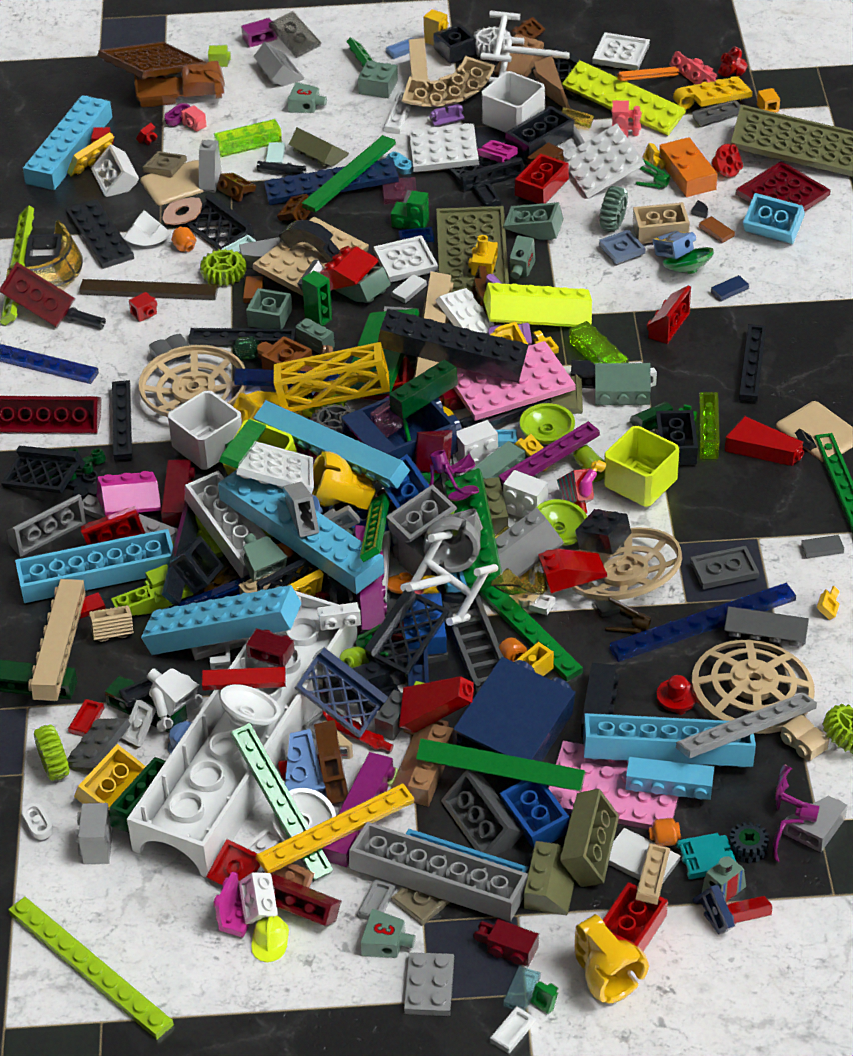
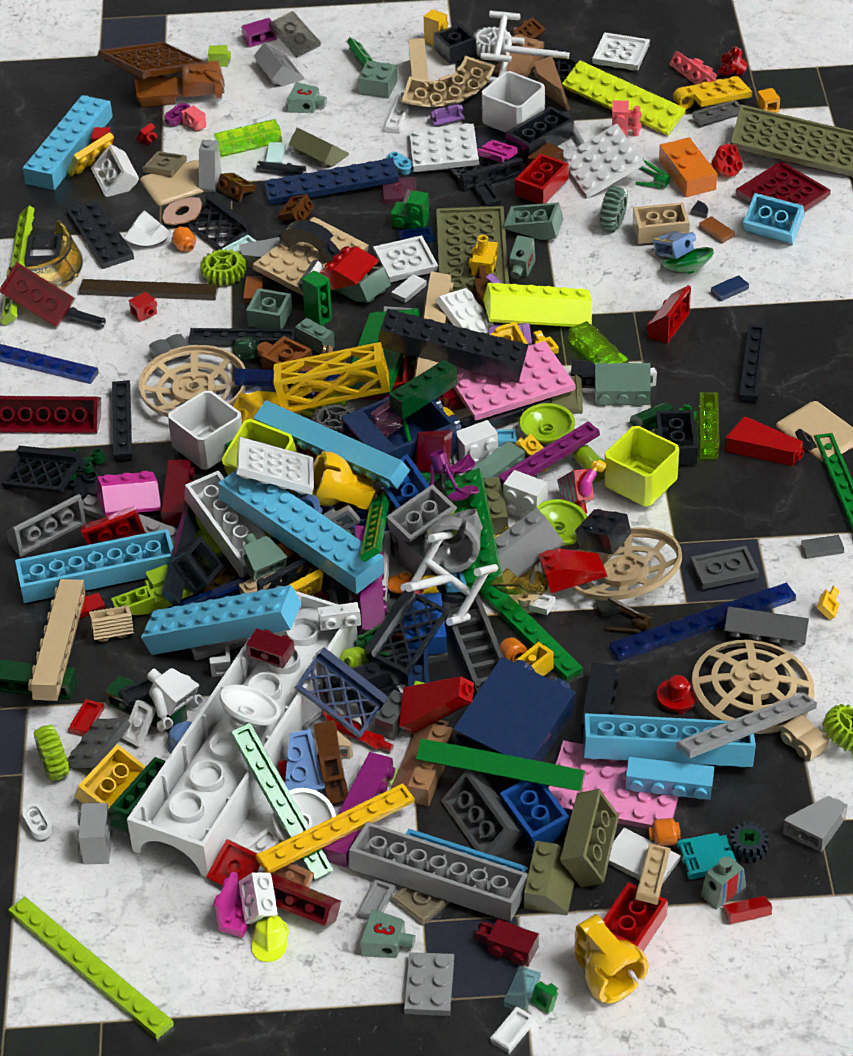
red tile [202,667,286,690] -> none
green tile [219,419,267,468] -> none
light grey slope [283,482,319,537] -> none
green tile [302,135,396,213] -> none
medium blue tile [386,38,413,59] -> none
clear yellow tile [562,107,594,129] -> none
sand blue plate [599,230,646,264] -> none
orange axle [617,67,679,81] -> none
yellow plate [642,143,666,169] -> none
dark blue wing [693,885,736,934] -> none
magenta plant [772,764,820,862] -> none

